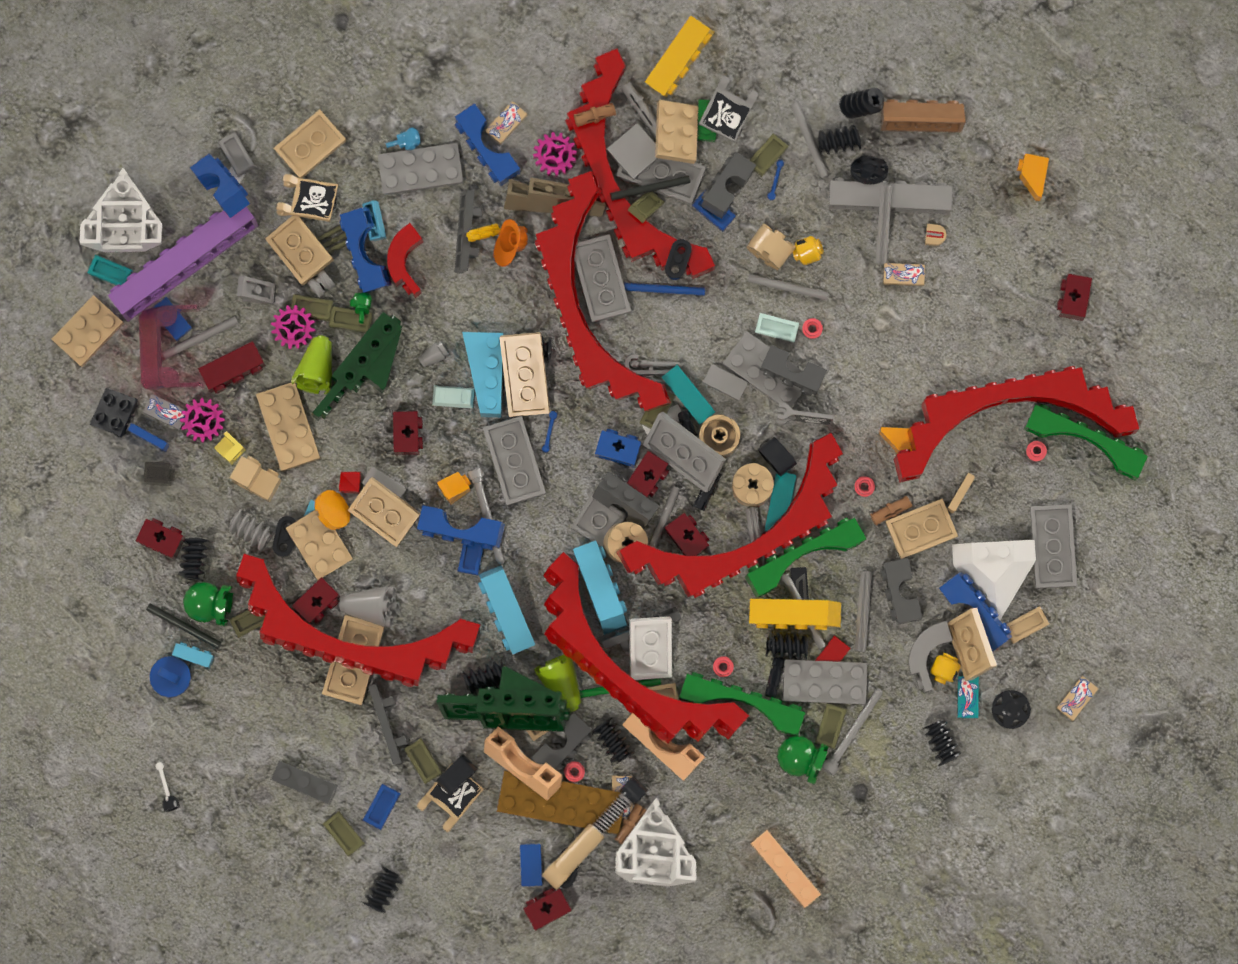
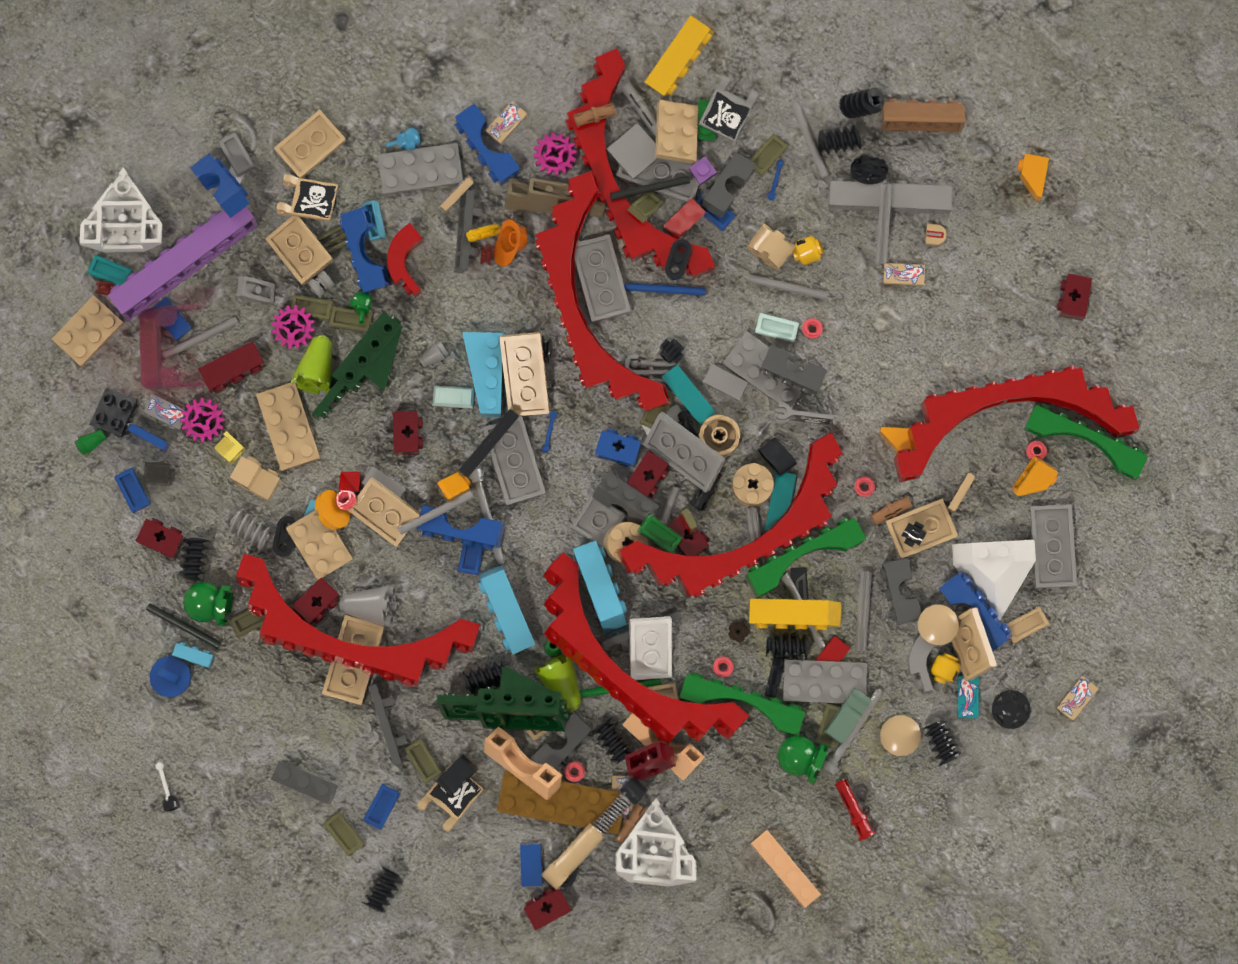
none -> green cone [74,429,107,456]
none -> clear red bush [95,282,114,295]
none -> blue tile [114,468,151,514]
none -> coral plate [336,490,356,510]
none -> light grey bar [398,491,475,535]
none -> tan tile [440,174,474,211]
none -> black axle [459,409,518,477]
none -> clear red bush [480,246,492,265]
none -> green cone [544,639,563,657]
none -> dark red brick [625,741,676,781]
none -> green tile [637,514,683,553]
none -> black gear [659,339,684,364]
none -> red tile [663,197,707,239]
none -> olive tile [680,508,698,535]
none -> medium lavender plate [689,157,717,185]
none -> dark brown plate [728,622,748,642]
none -> sand green piece [823,688,872,744]
none -> red pin [834,779,876,842]
none -> tan dish [880,715,921,756]
none -> black gear [901,521,927,547]
none -> tan dish [918,605,959,645]
none -> light orange slope [1011,455,1058,496]

